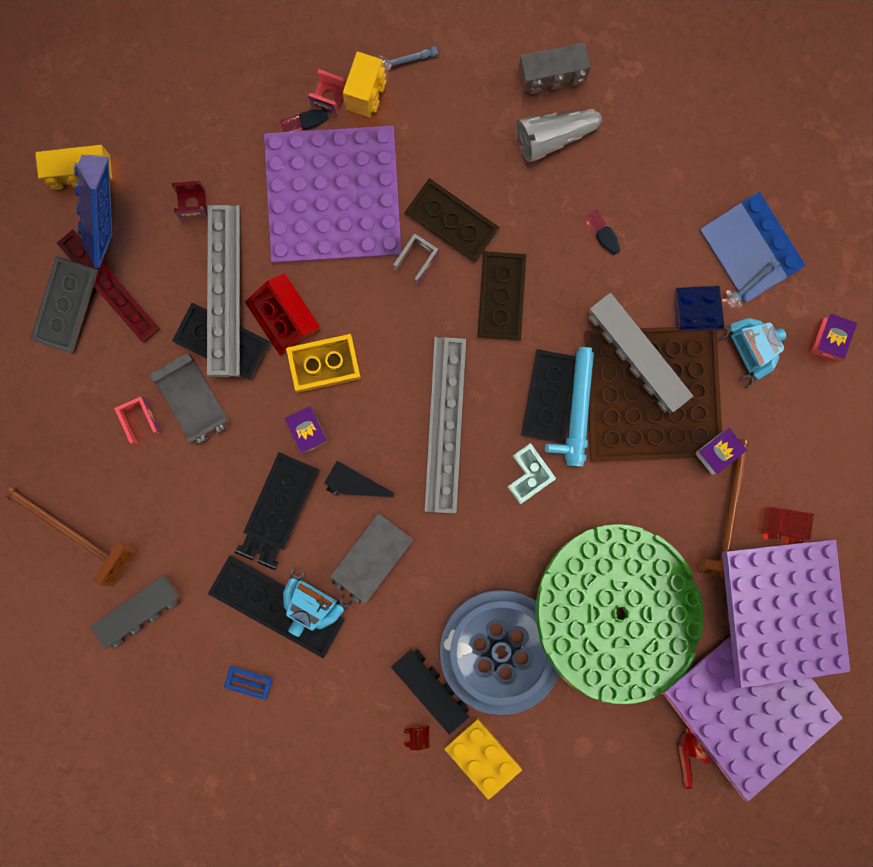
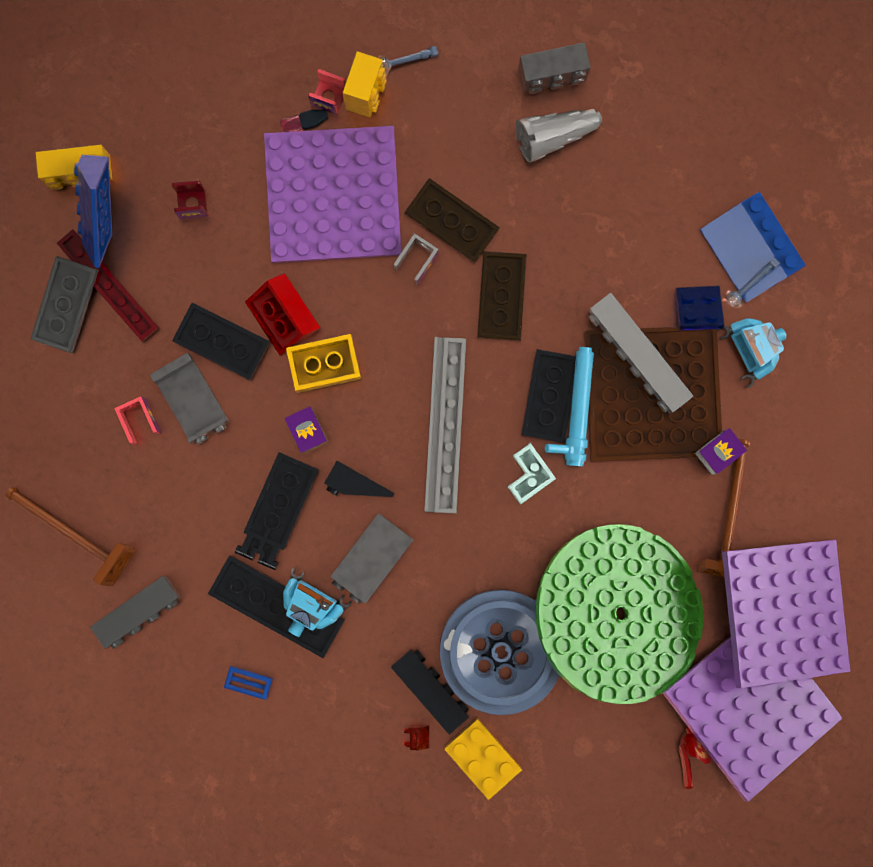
light grey plate [207,205,240,377] -> none
piece [585,209,621,255] -> none
clear red brick [762,507,814,543] -> none
dark purple piece [811,314,857,362] -> none

